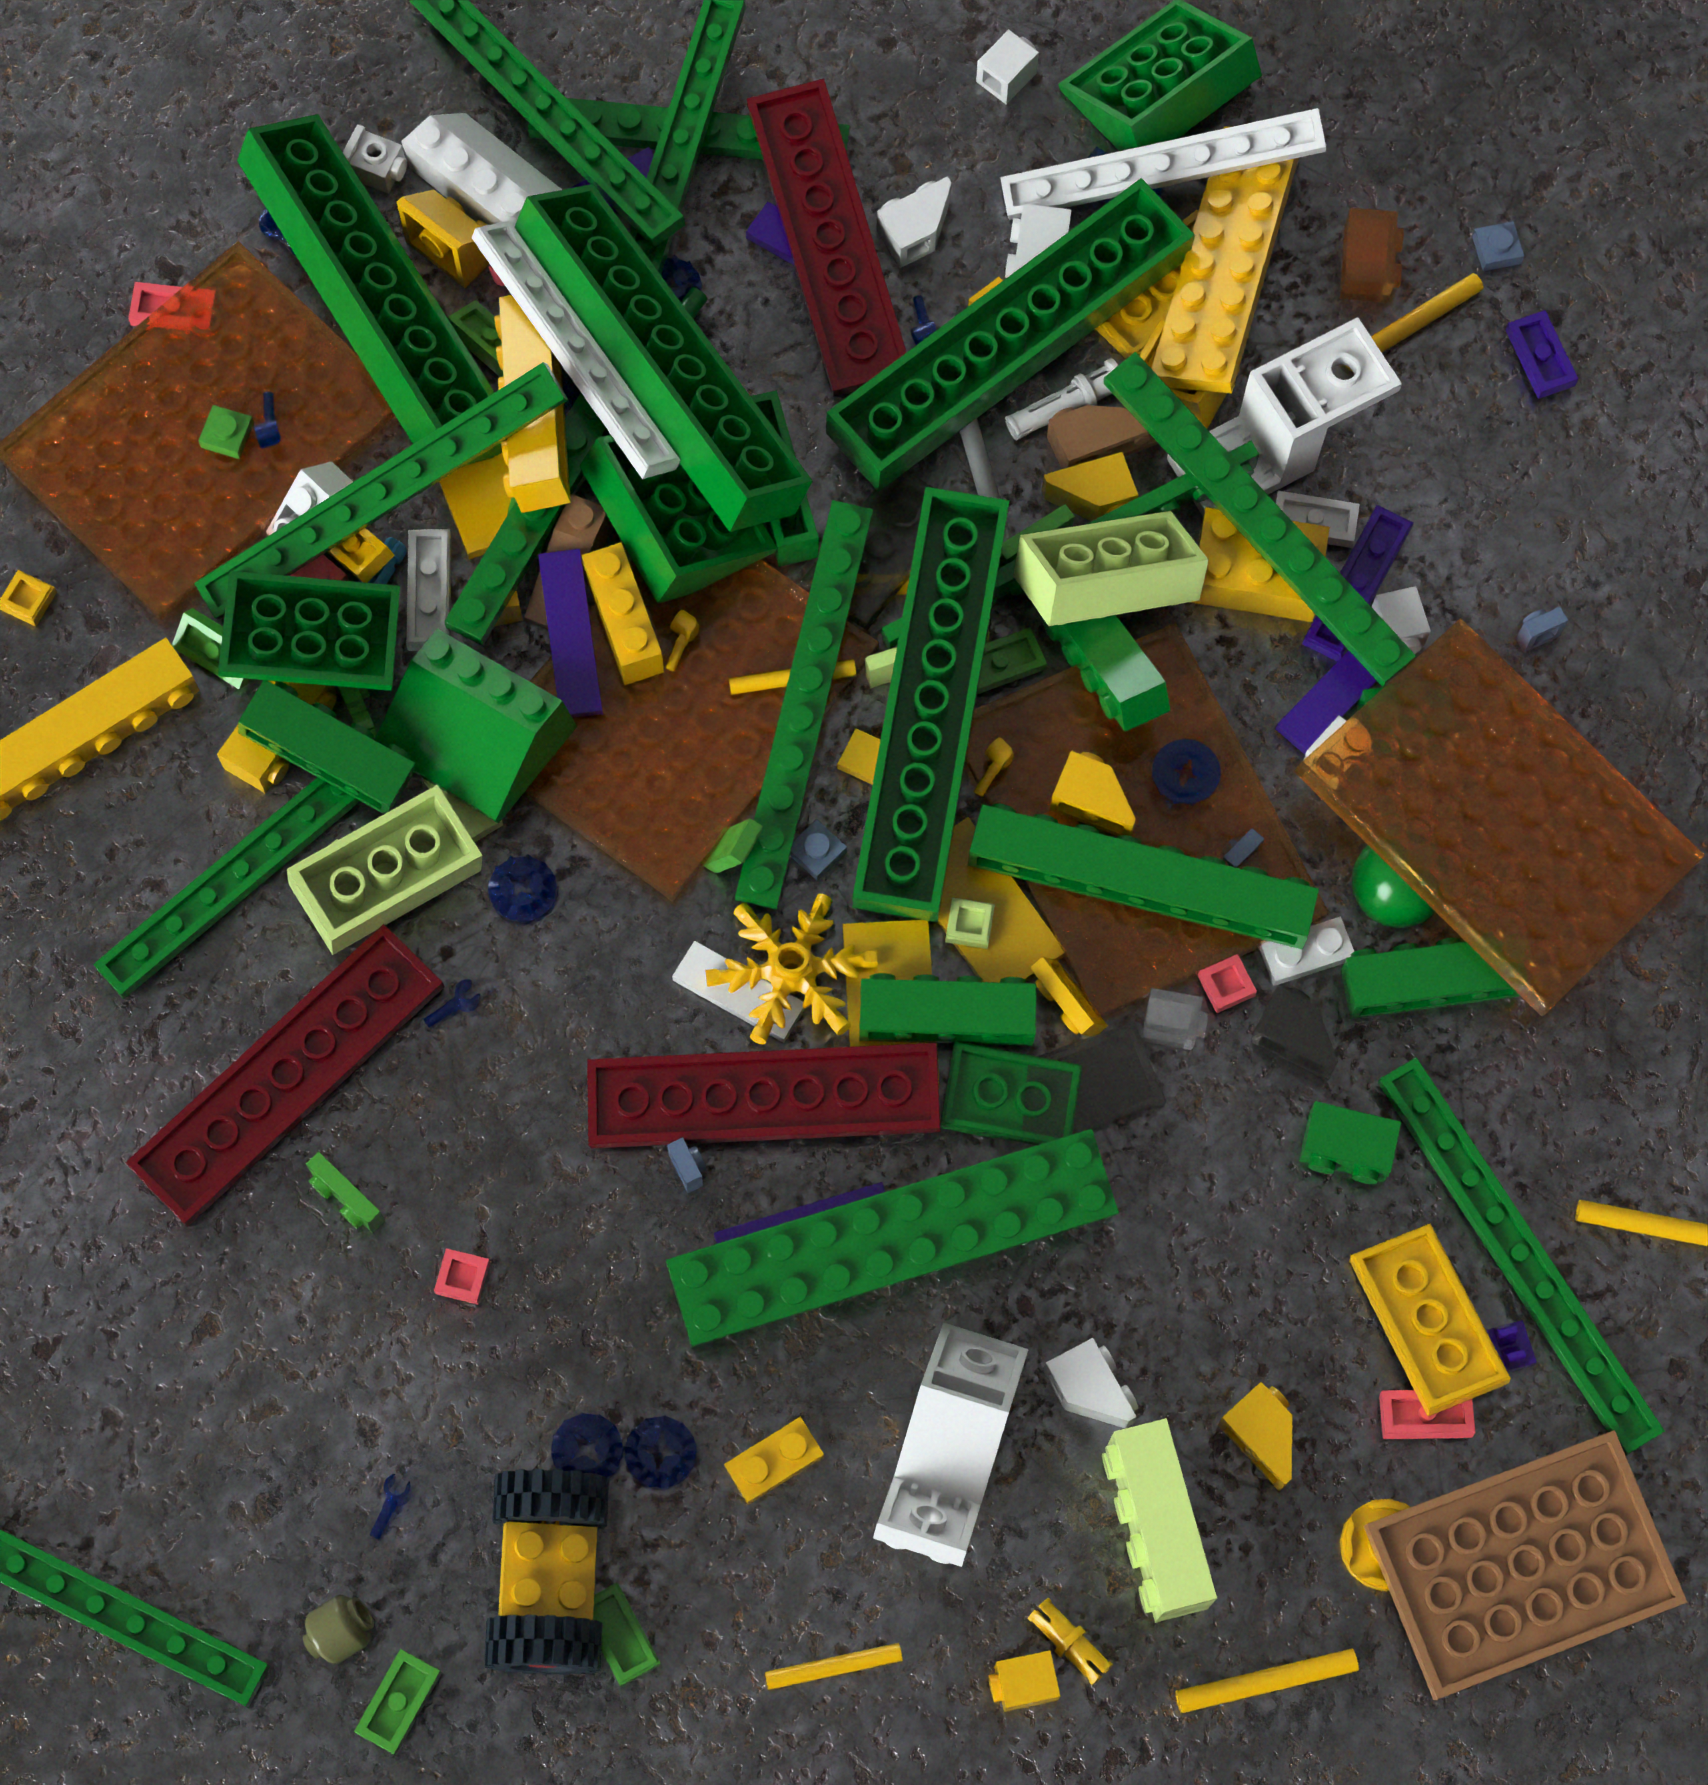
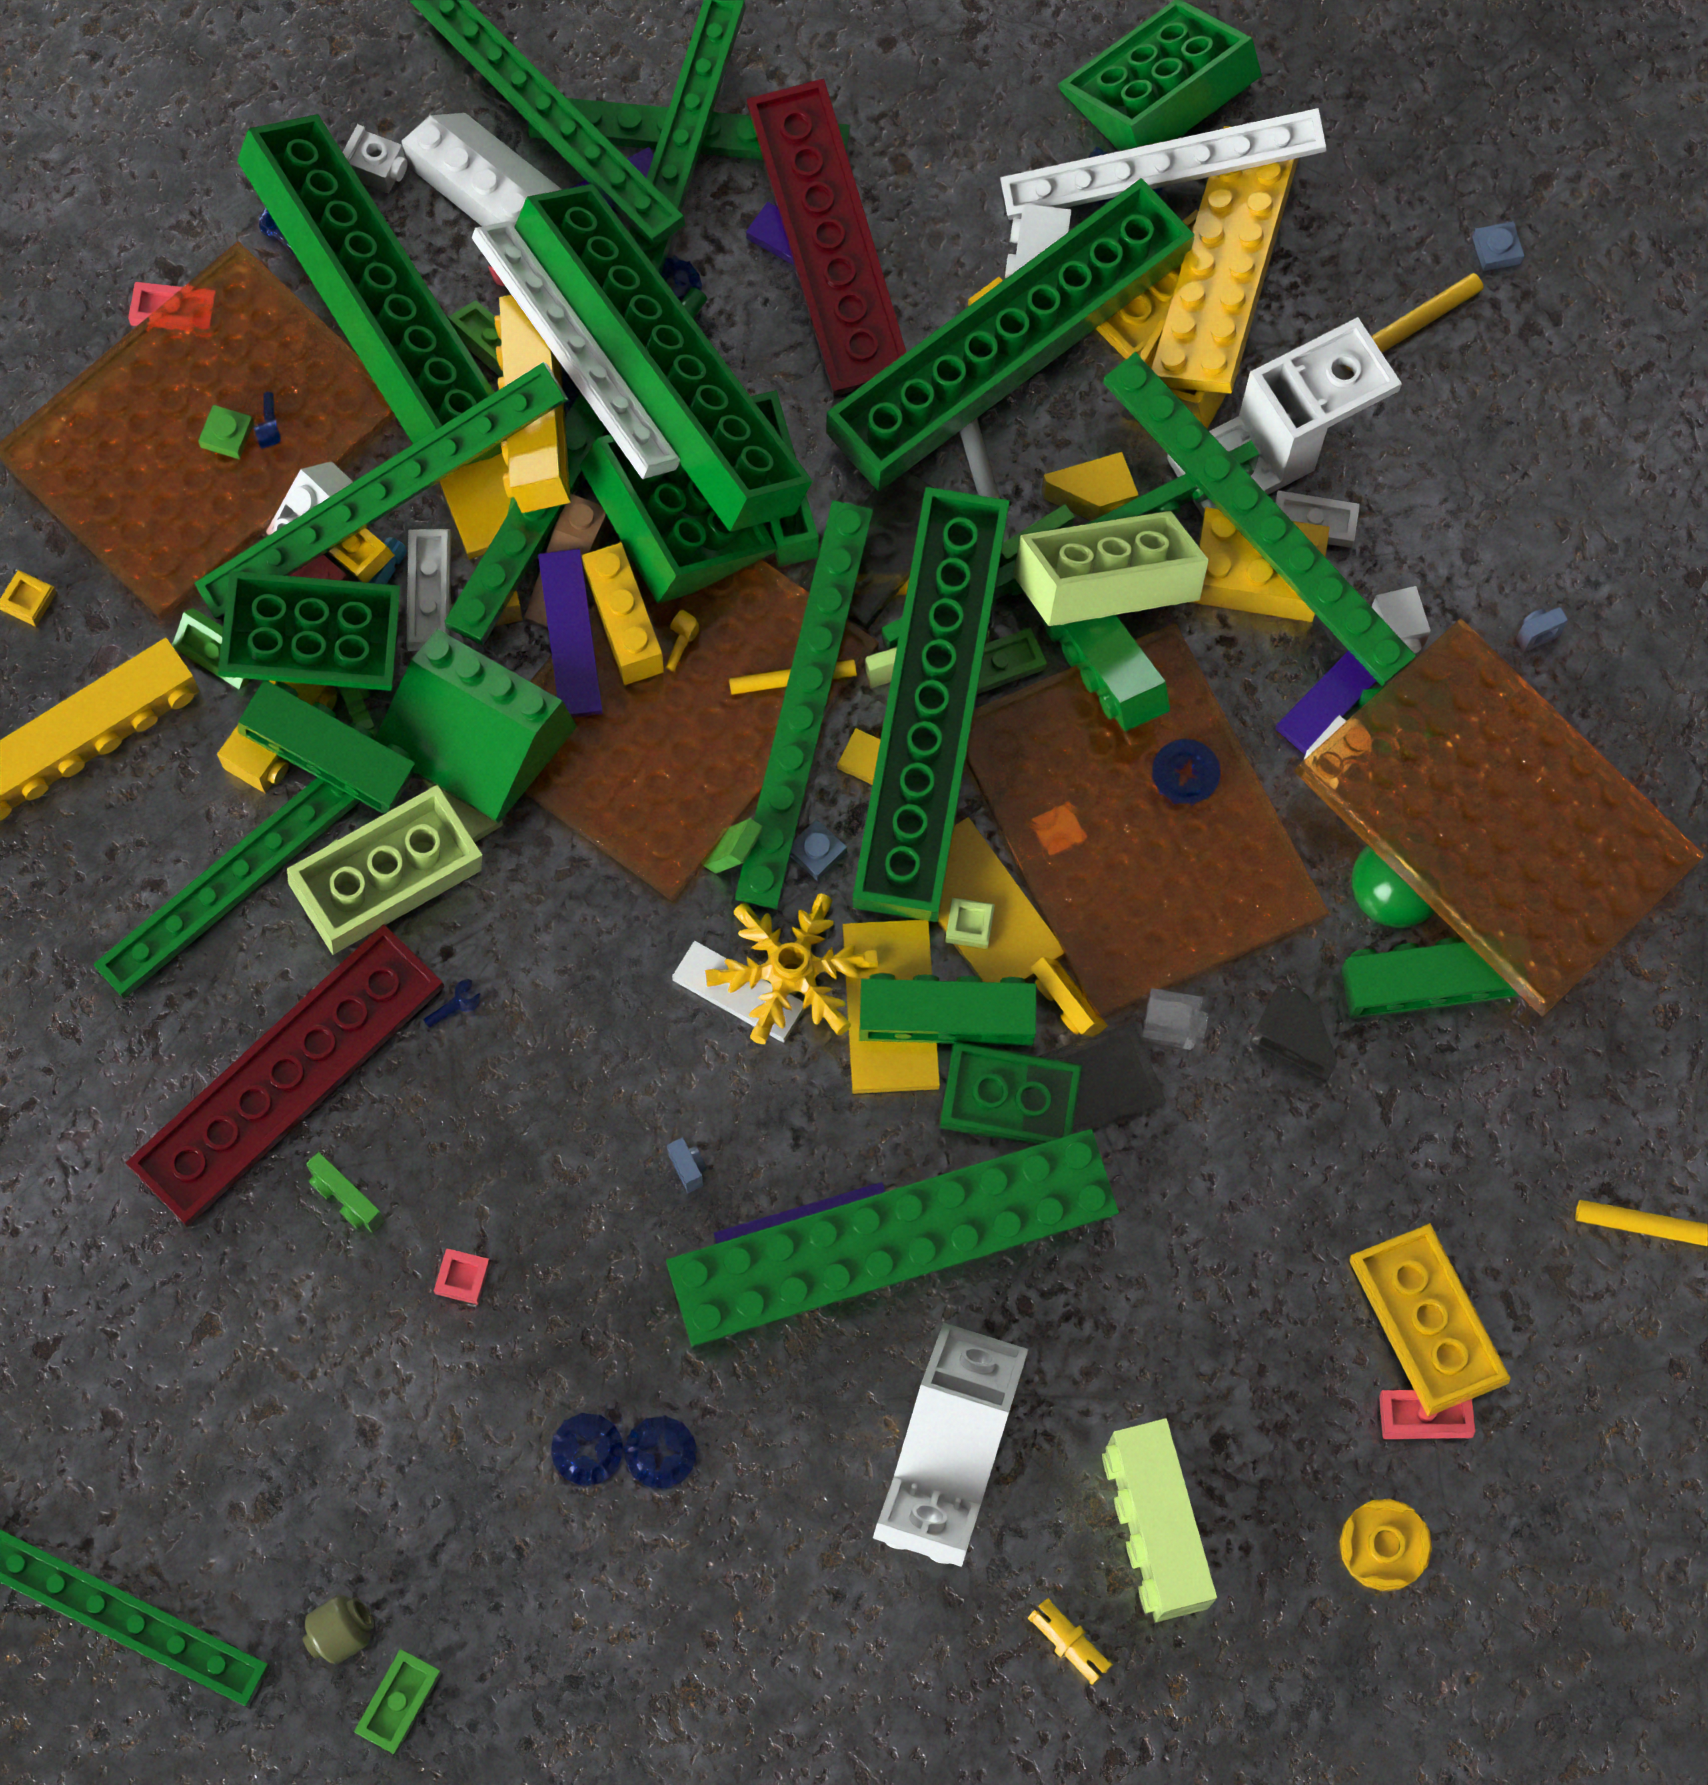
clear blue hand [369,1474,412,1539] -> none
yellow slope [397,189,490,288] -> none
plate [484,1469,609,1675] -> none
clear blue gear [488,854,557,922] -> none
dark red plate [587,1043,941,1148] -> none
bright green tile [593,1582,661,1687] -> none
yellow plate [724,1416,824,1505] -> none
yellow bar [765,1643,903,1690] -> none
white slope [876,176,951,268] -> none
clear blue hand [910,295,936,346] -> none
green brick [968,803,1319,950] -> none
yellow hand [973,737,1014,798] -> none
white brick [976,29,1039,104] -> none
yellow brick [988,1650,1061,1712] -> none
white pin [1005,358,1118,441] -> none
white slope [1043,1338,1138,1429] -> none
medium nougat slope [1047,405,1159,469] -> none
yellow slope [1050,751,1136,836] -> none
yellow piece [1175,1648,1359,1713] -> none
coral plate [1198,954,1257,1013] -> none
yellow slope [1218,1382,1293,1492] -> none
sand blue plate [1221,828,1265,869] -> none
white plate [1258,916,1355,986] -> none
green brick [1299,1101,1401,1184] -> none
dark purple tile [1302,505,1414,662] -> none
clear orange brick [1339,207,1404,303] -> none
medium nougat plate [1364,1430,1688,1700] -> none
green plate [1378,1057,1665,1456] -> none
dark purple tile [1486,1320,1537,1373] -> none
dark purple plate [1505,310,1578,399] -> none

